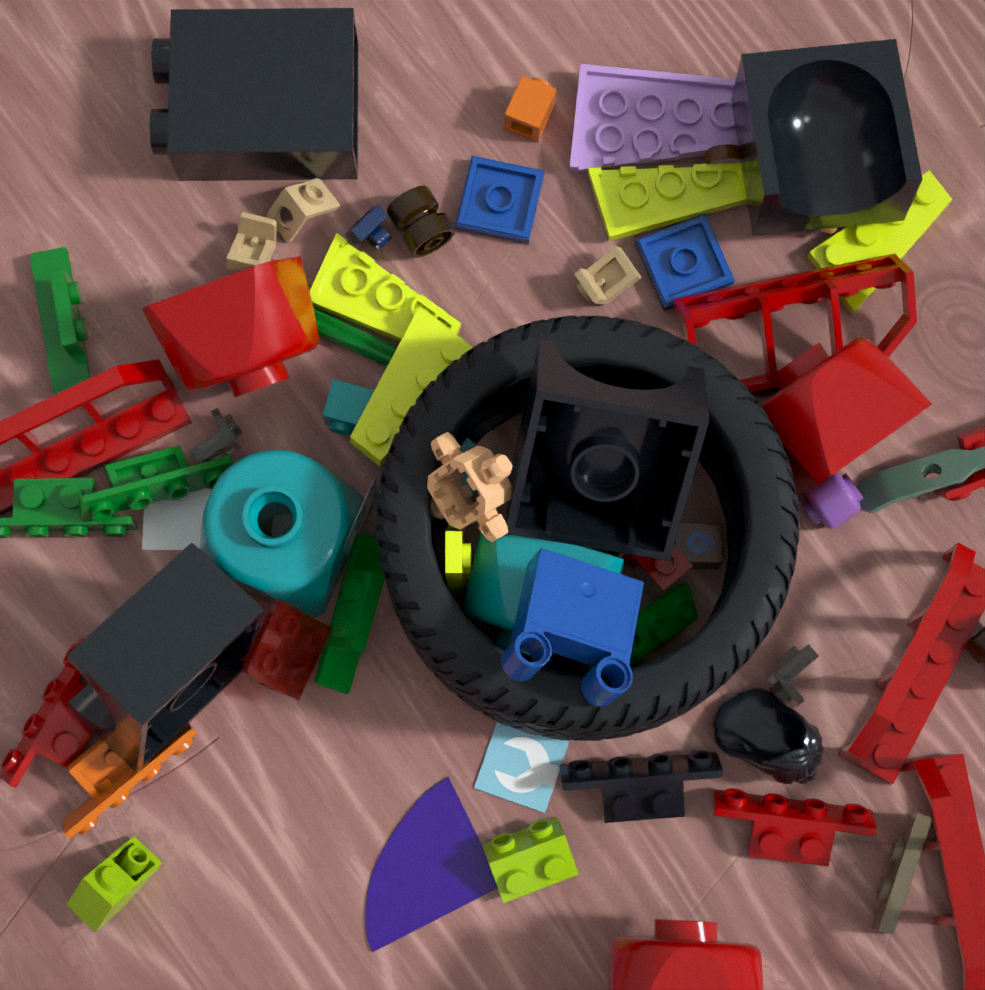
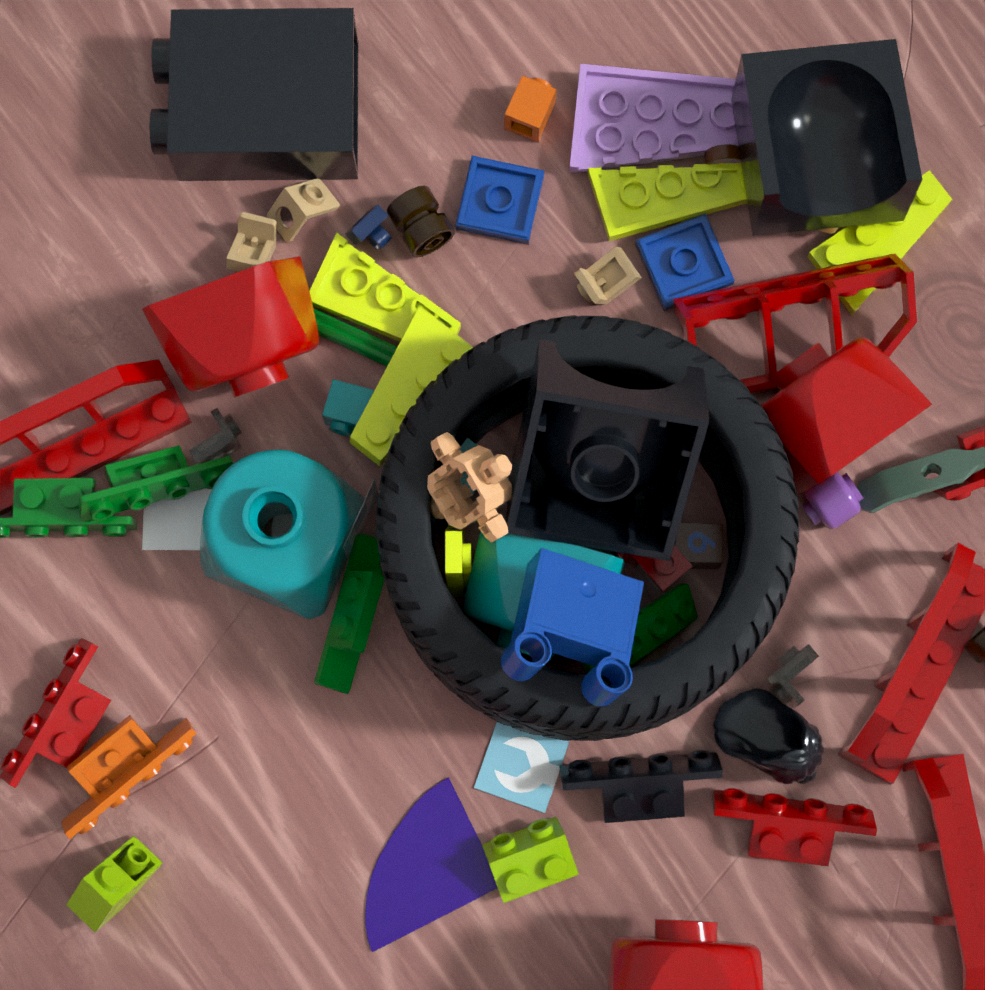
green bracket [30,247,91,395] -> none
black piece [68,543,264,773] -> none
clear red bracket [243,600,332,701] -> none
dark tan plate [872,812,932,934] -> none

